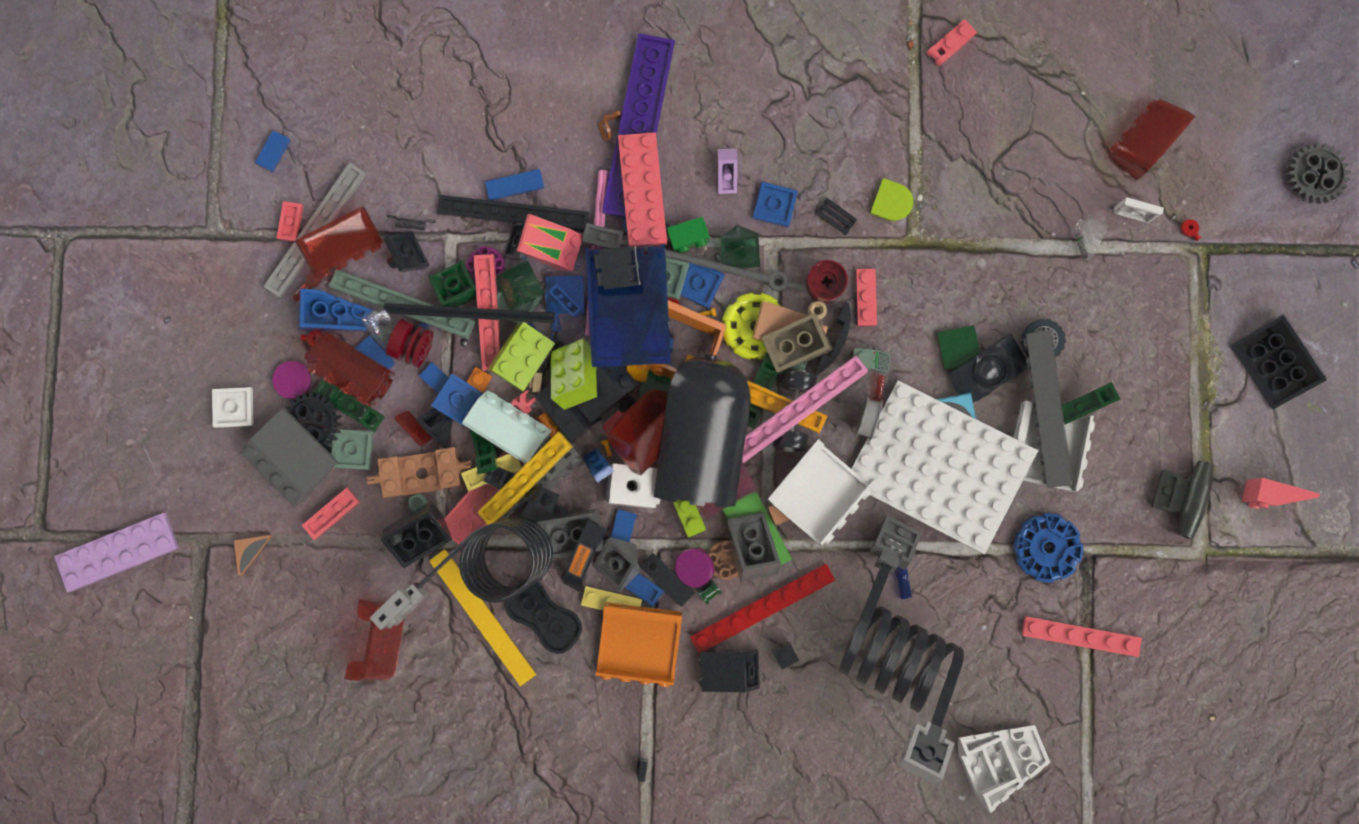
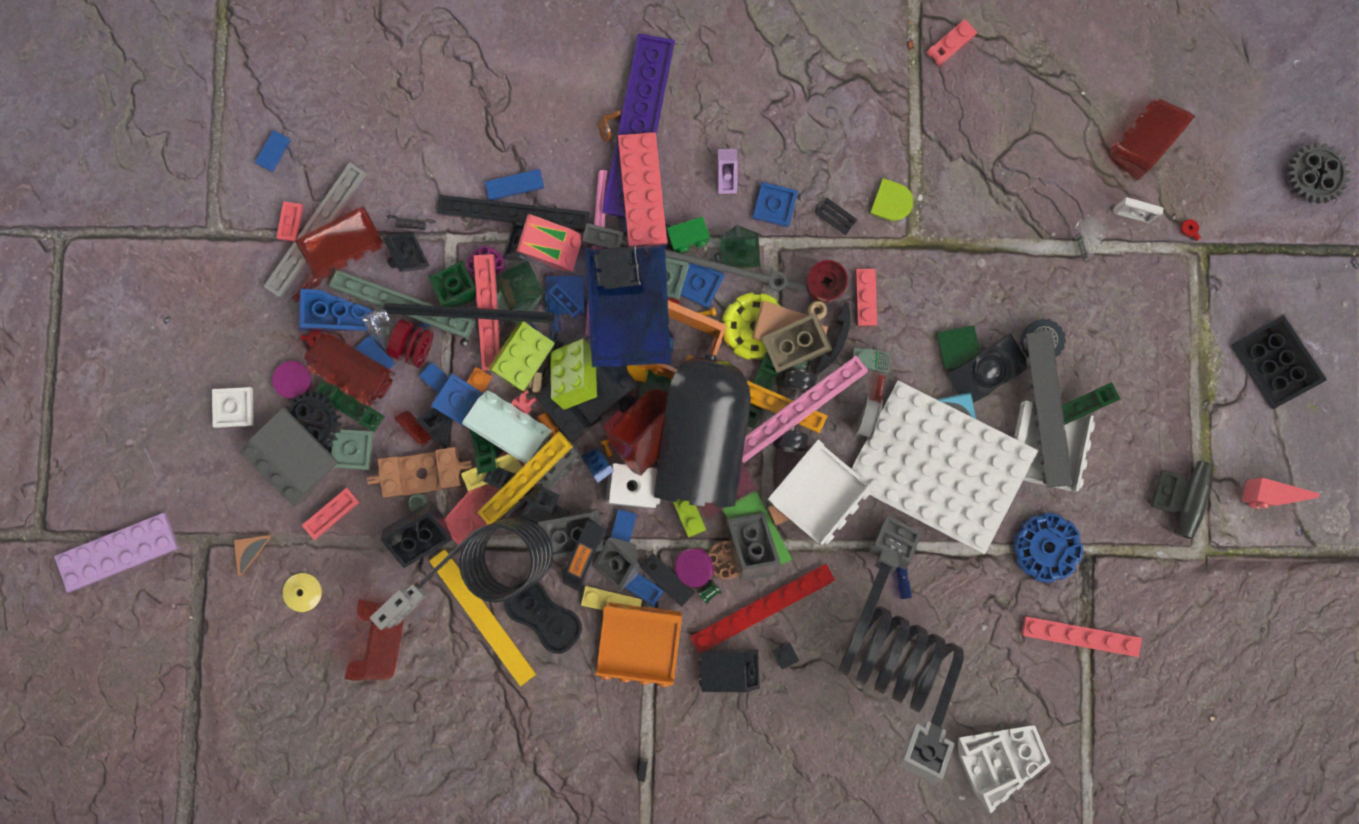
none -> light yellow dish [283,573,322,612]

